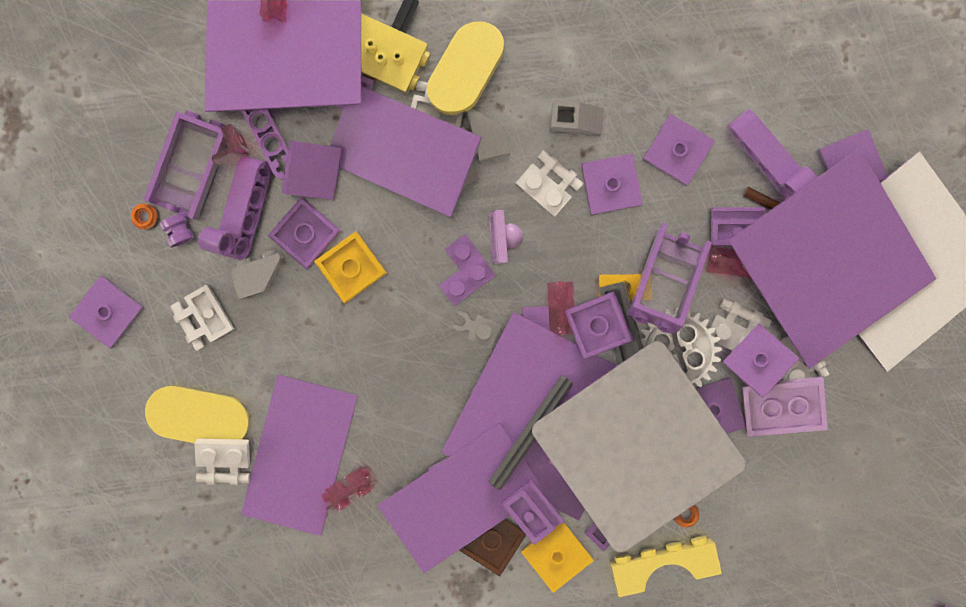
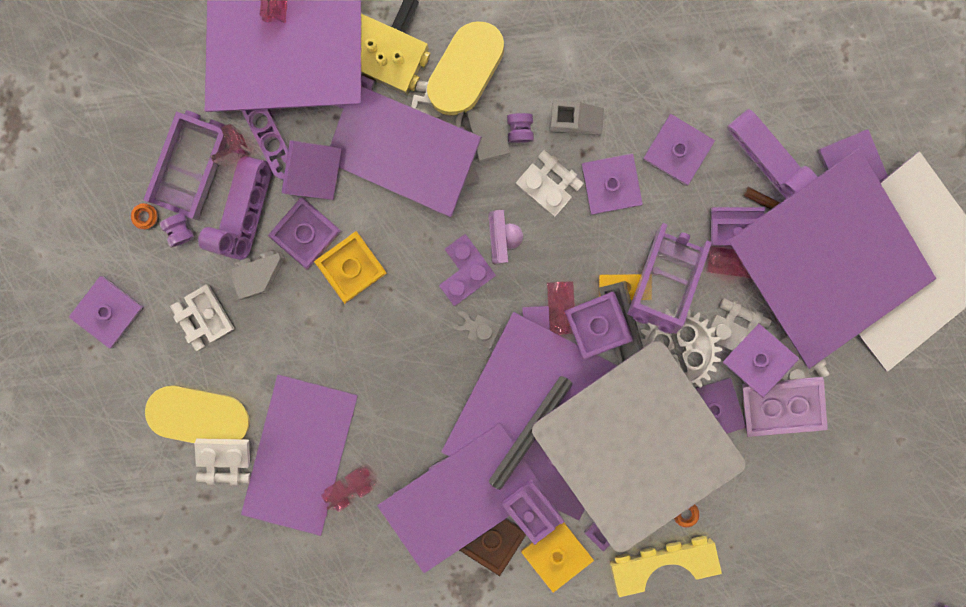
none -> medium lavender wheel [507,113,534,143]

